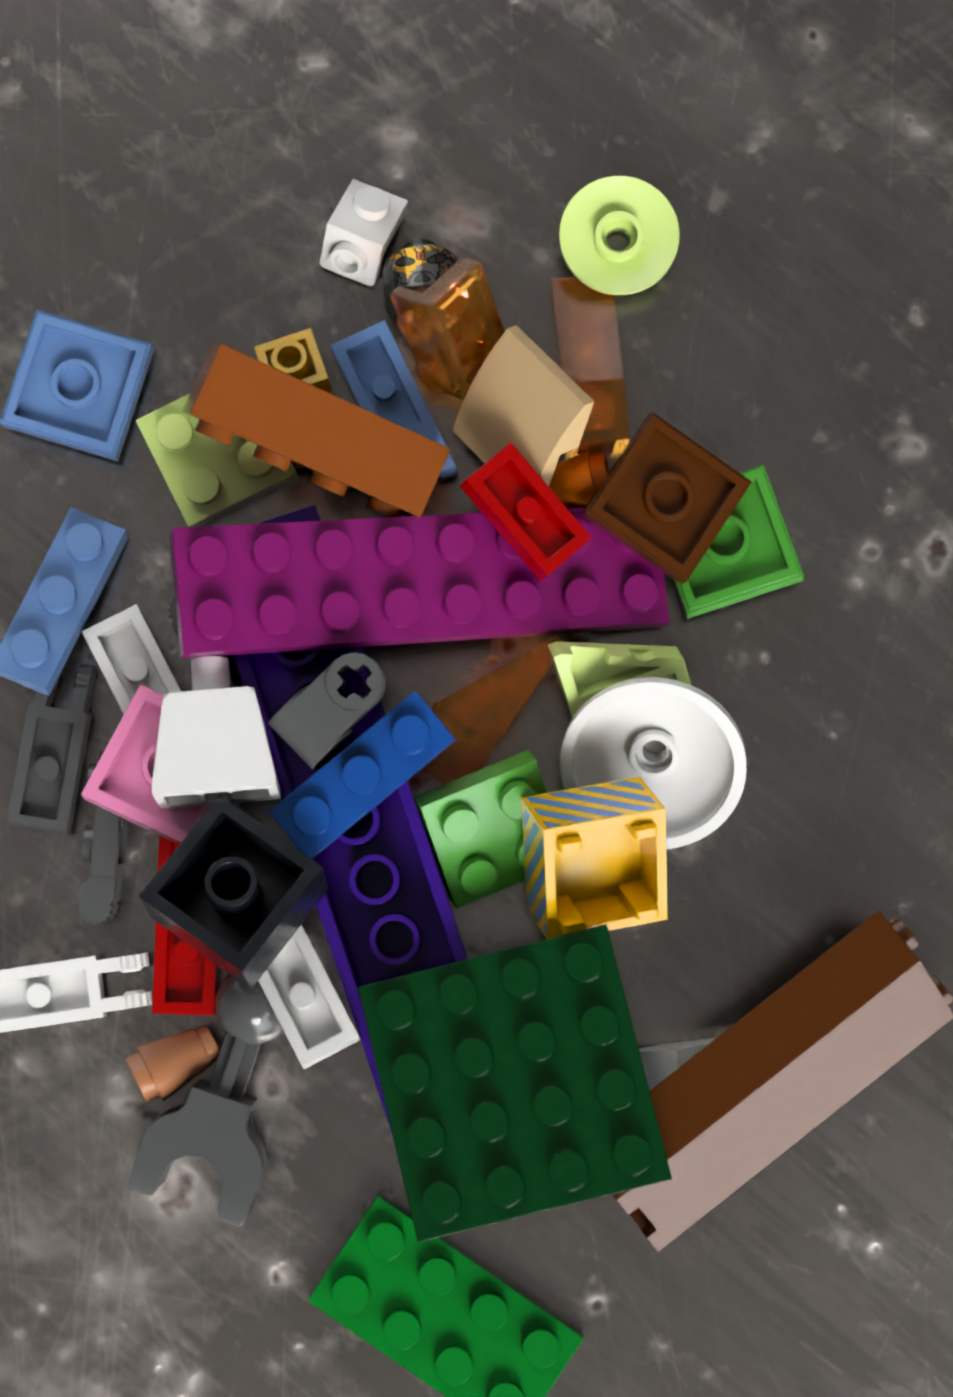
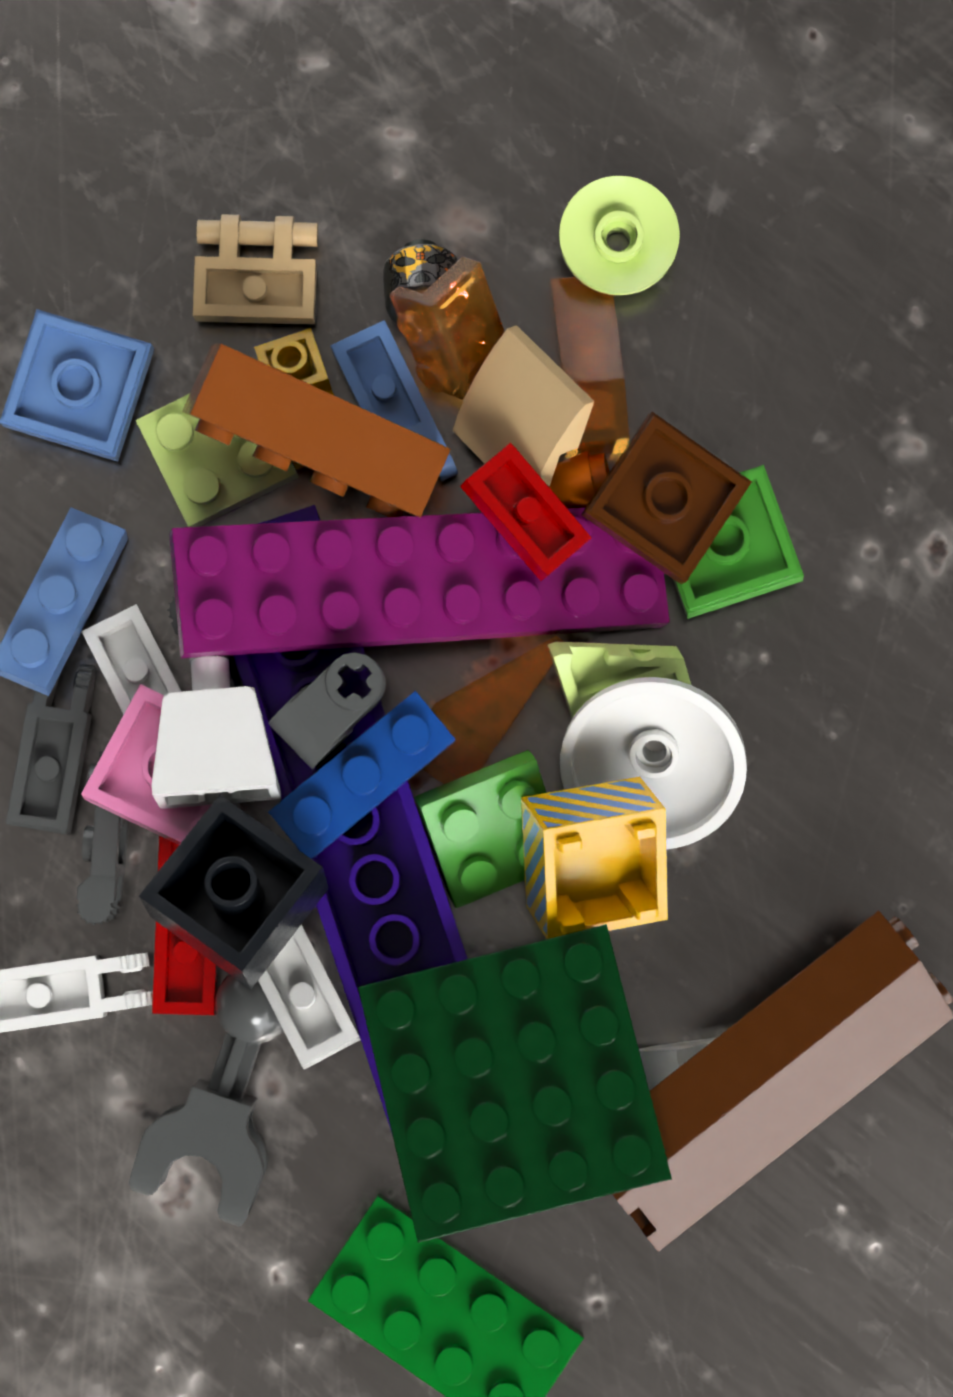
nougat cone [125,1025,220,1103] -> none
white bracket [319,179,408,286] -> none
none -> tan plate [193,214,319,324]

